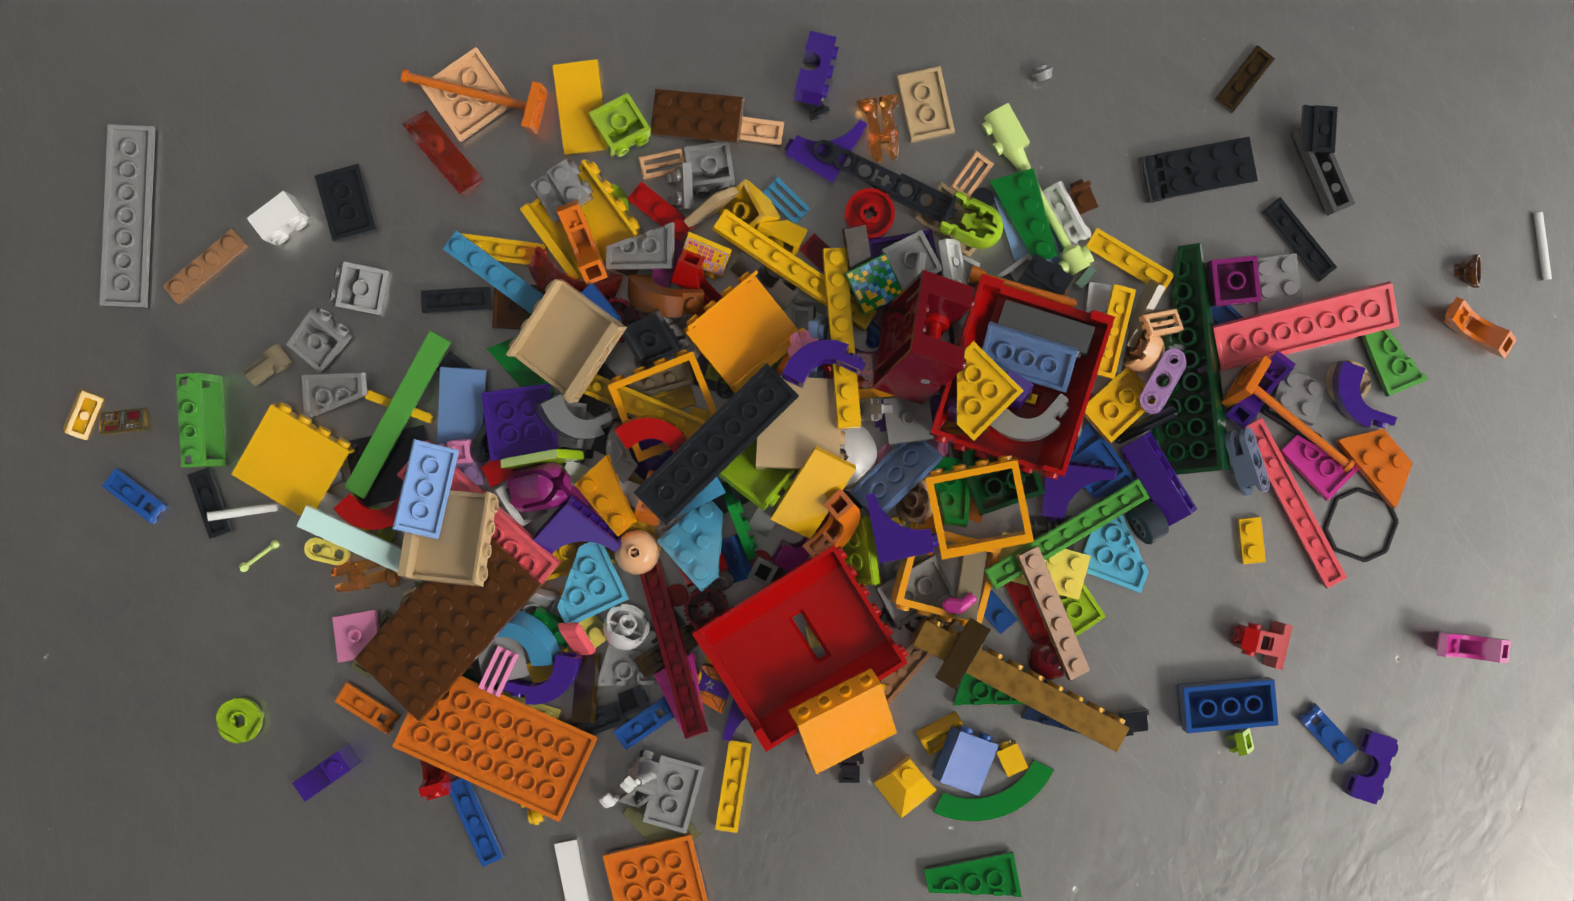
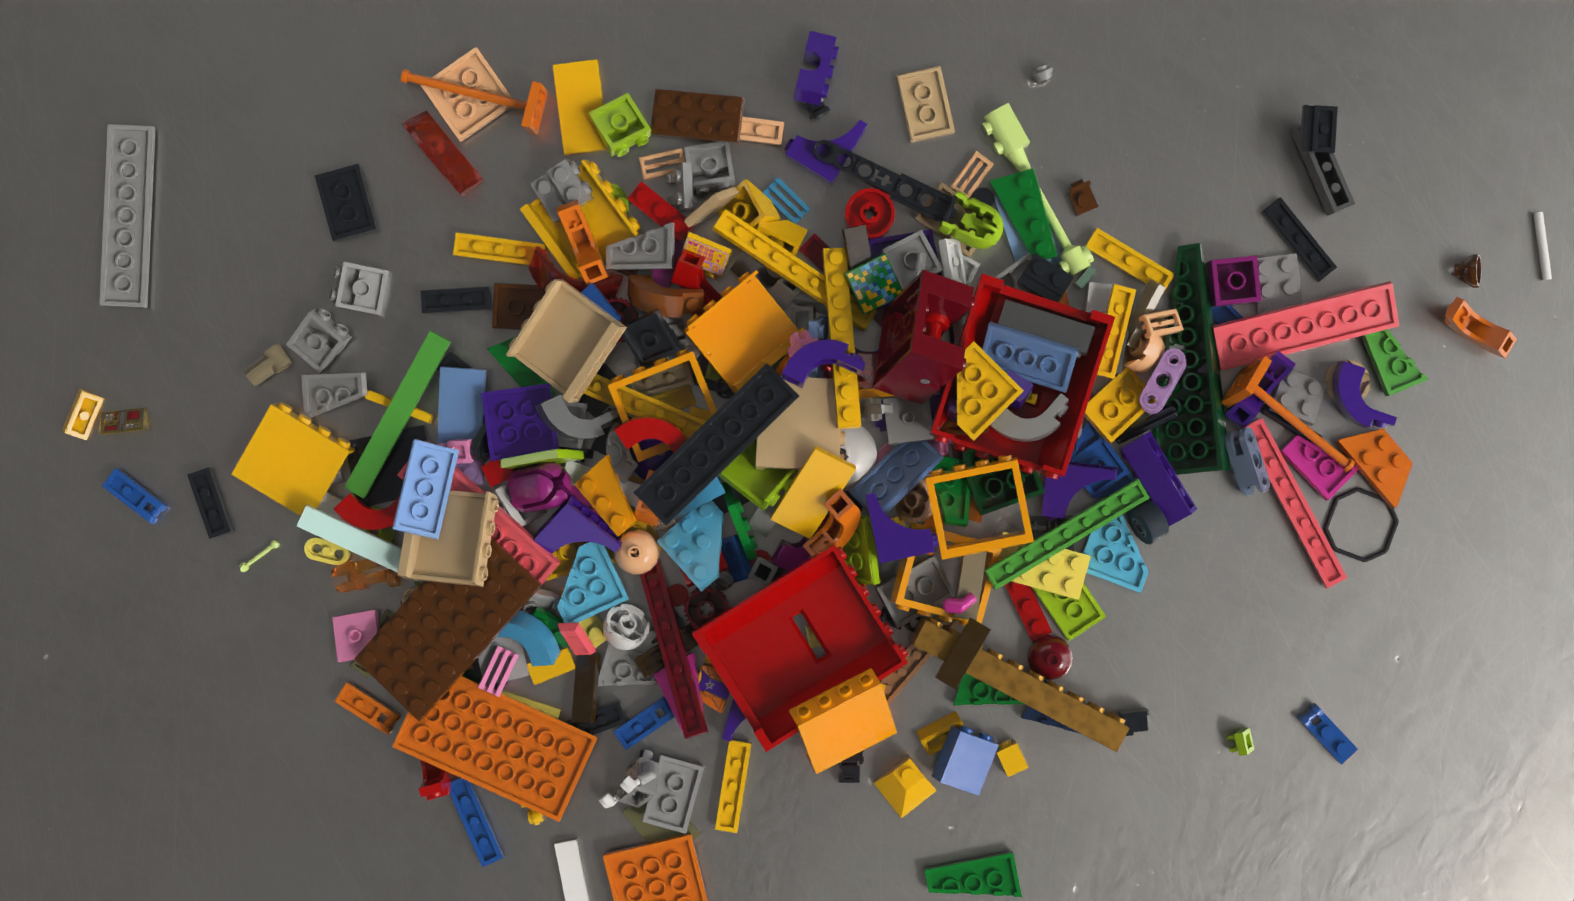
medium nougat plate [163,228,249,304] -> none
bright green window [176,373,228,468] -> none
white bar [207,502,278,521] -> none
lime plate [216,697,264,743] -> none
white brick [247,191,310,245] -> none
dark purple arch [292,743,362,801] -> none
dark azure plate [443,231,544,314] -> none
dark purple arch [504,651,583,705] -> none
black panel [618,685,651,717] -> none
clear orange piece [857,94,900,162] -> none
blue arm [866,320,881,348] -> none
green tile [933,759,1054,821] -> none
orange piece [969,265,1077,307] -> none
blue plate [984,589,1018,634] -> none
medium nougat plate [1015,546,1090,681] -> none
white plate [1042,181,1091,245] -> none
black hinge [1138,136,1258,203] -> none
blue brick [1178,677,1279,734] -> none
dark brown tile [1214,45,1275,113] -> none
red tile [1231,620,1293,670] -> none
yellow plate [1237,517,1266,564] -> none
dark purple arch [1344,729,1398,805] -> none
dark pink arch [1435,632,1511,663] -> none

